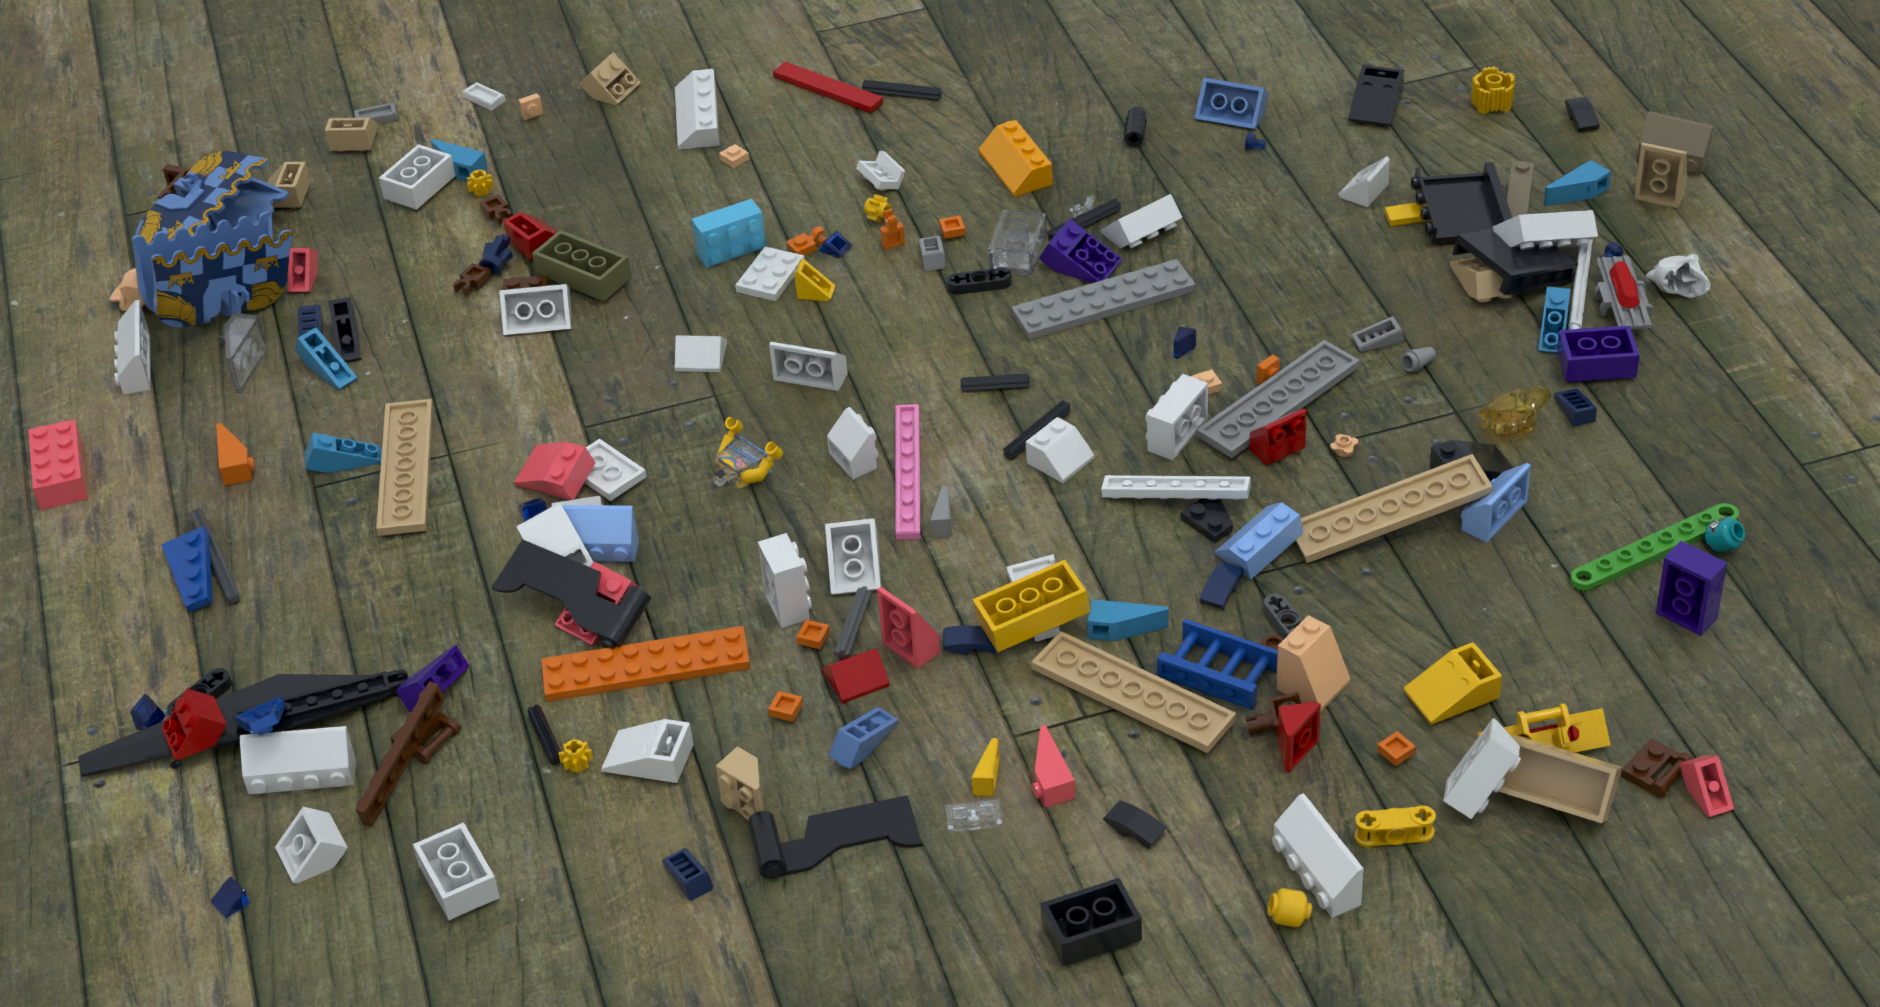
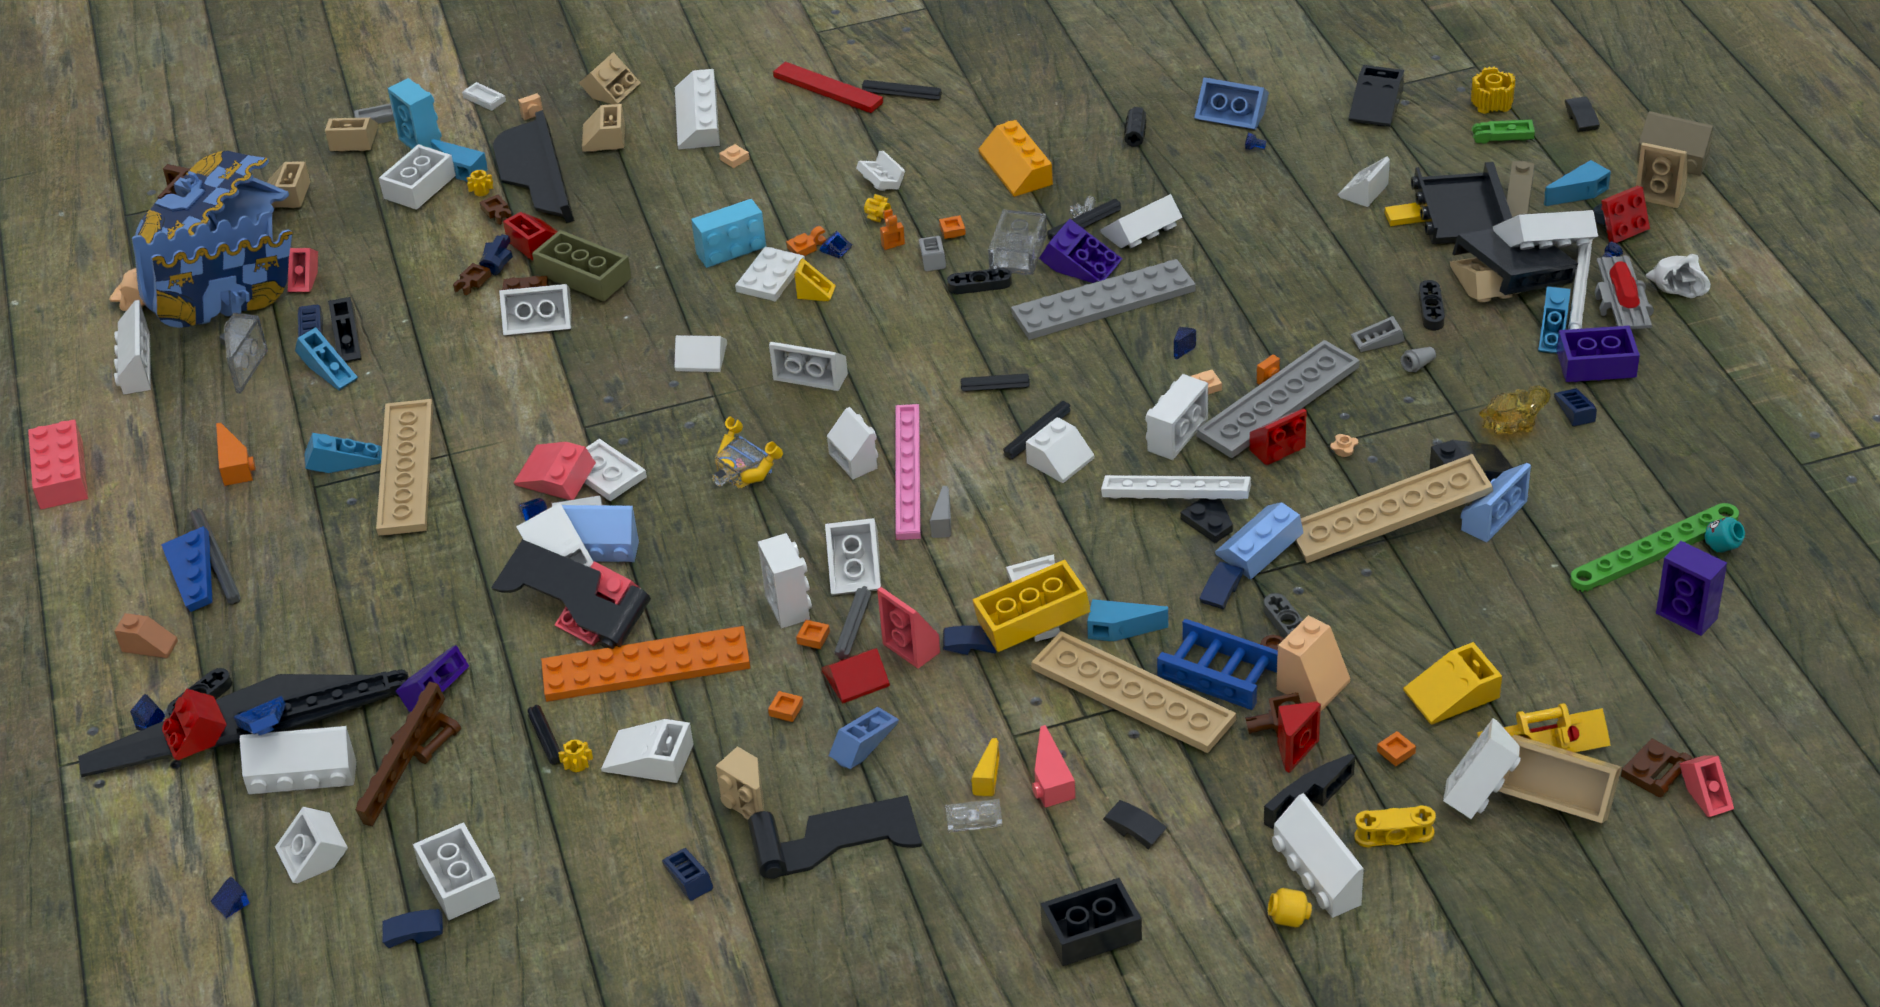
none -> nougat slope [114,613,178,658]
none -> dark blue slope [382,909,443,949]
none -> medium azure brick [387,78,442,149]
none -> black piece [493,110,575,223]
none -> tan slope [582,104,625,152]
none -> black slope [1264,754,1355,829]
none -> black beam [1419,280,1445,331]
none -> bright green hinge [1471,120,1535,144]
none -> red plate [1593,186,1650,244]

